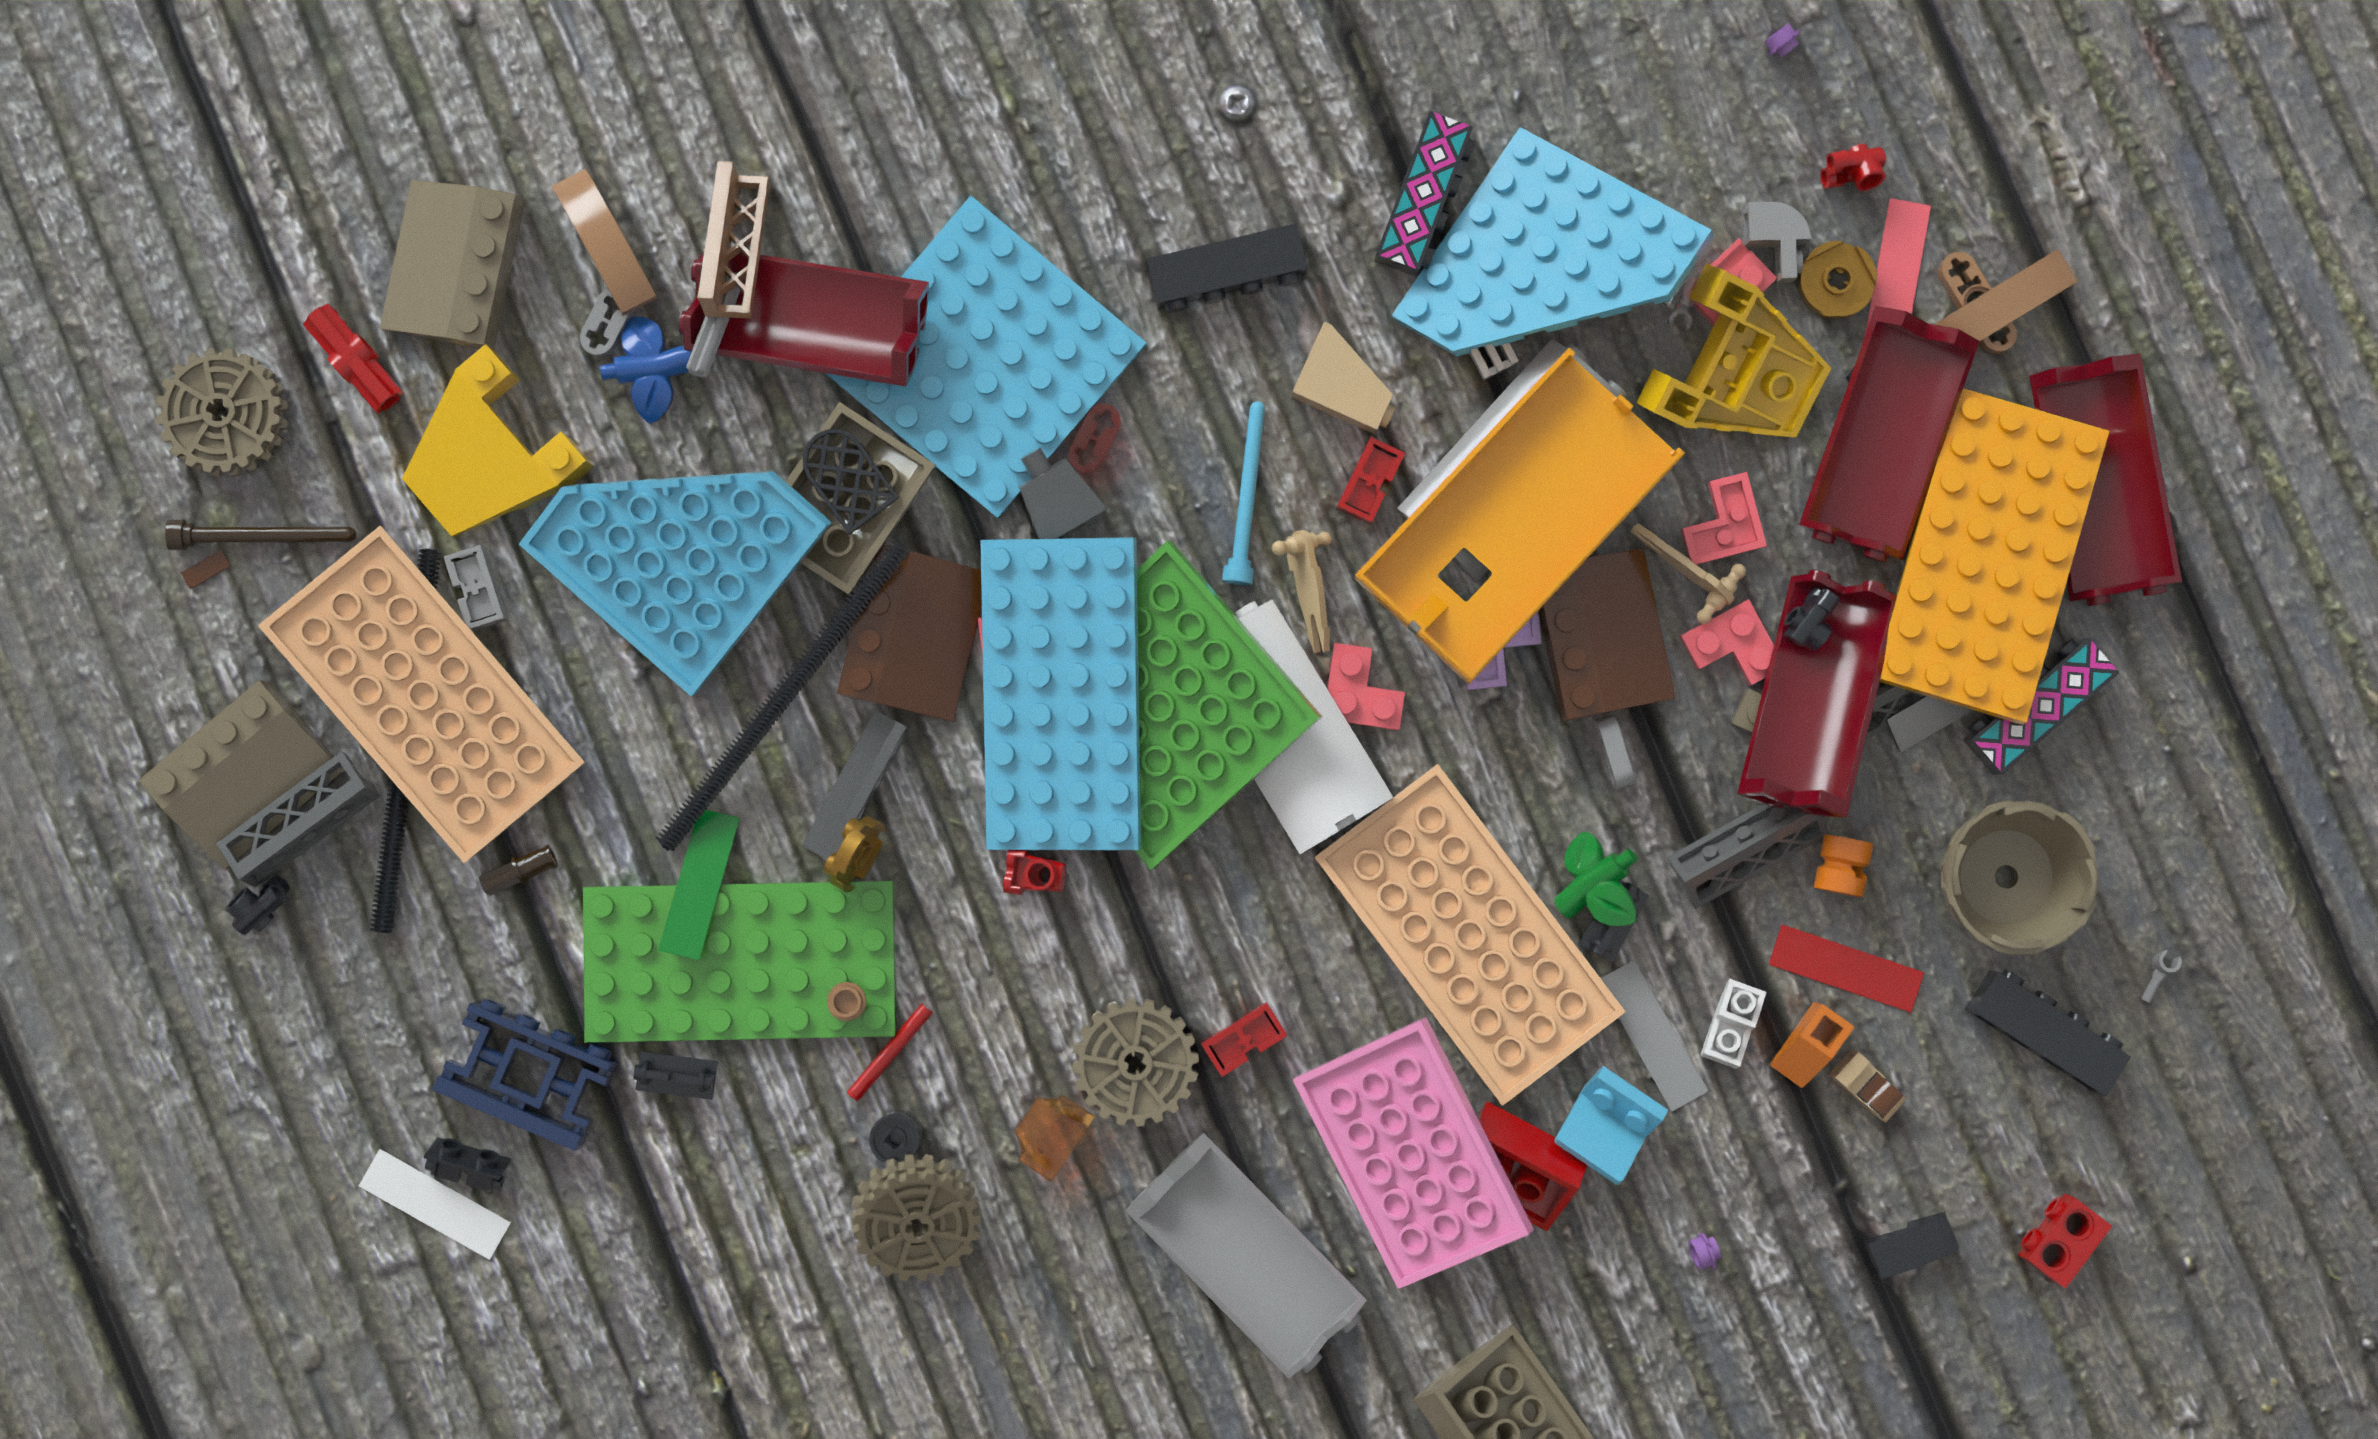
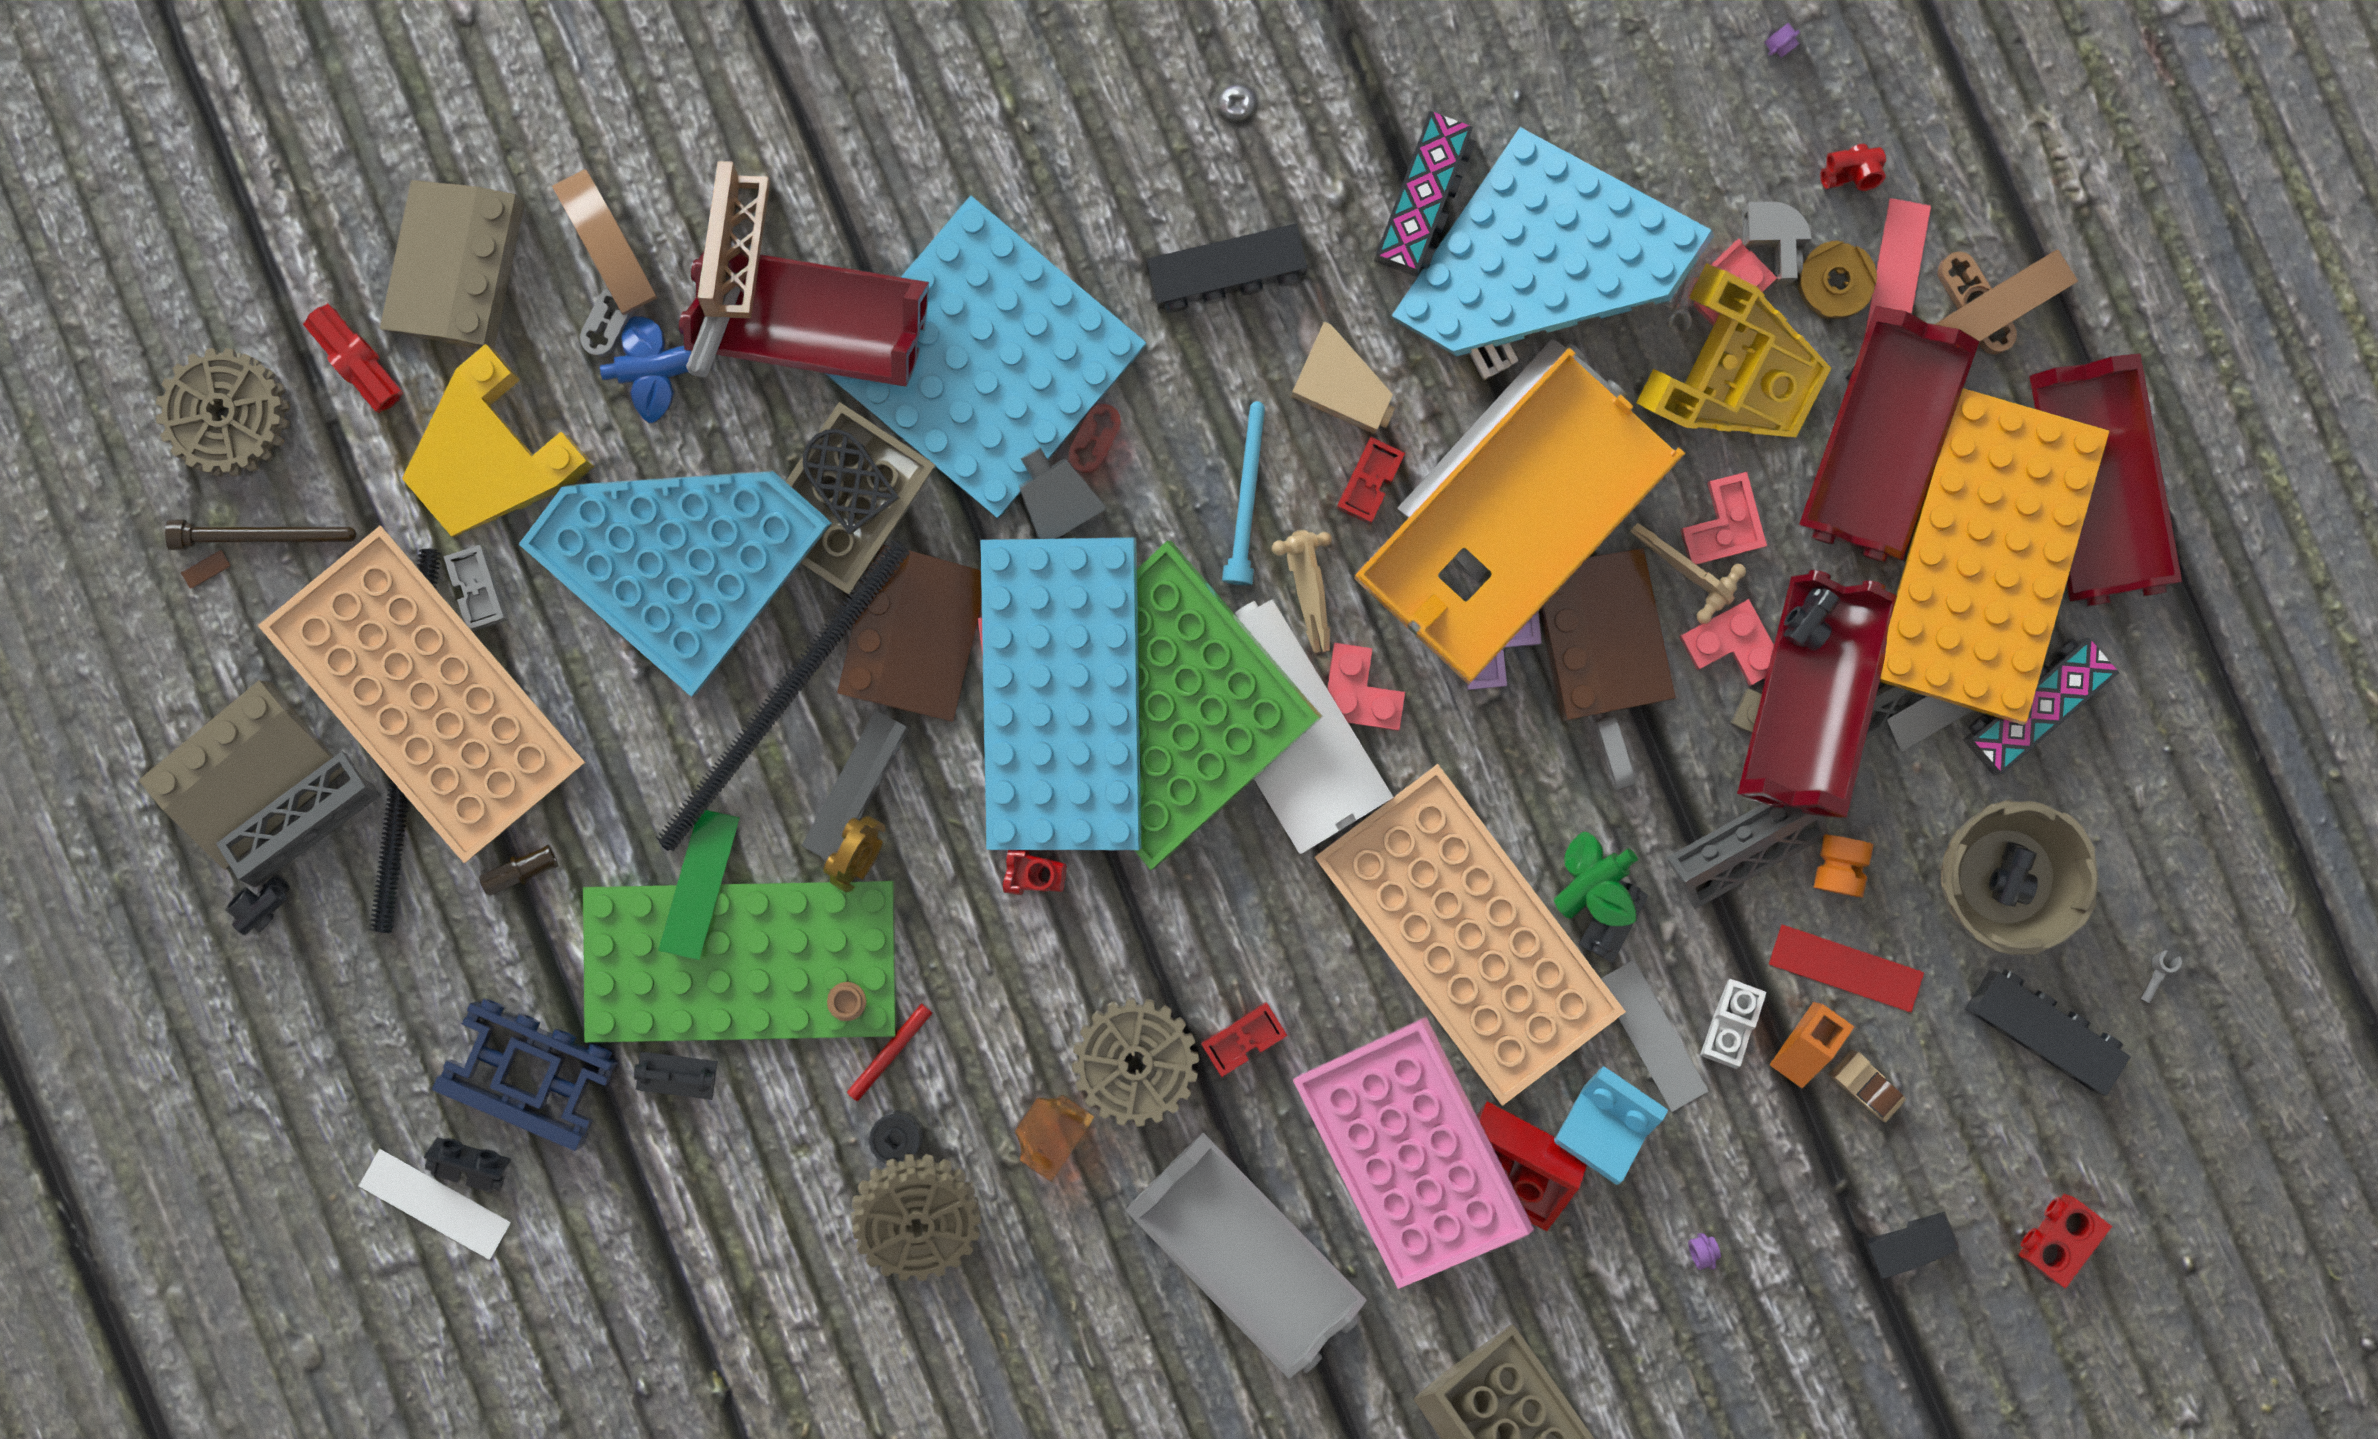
none -> black plate [1989,841,2038,907]

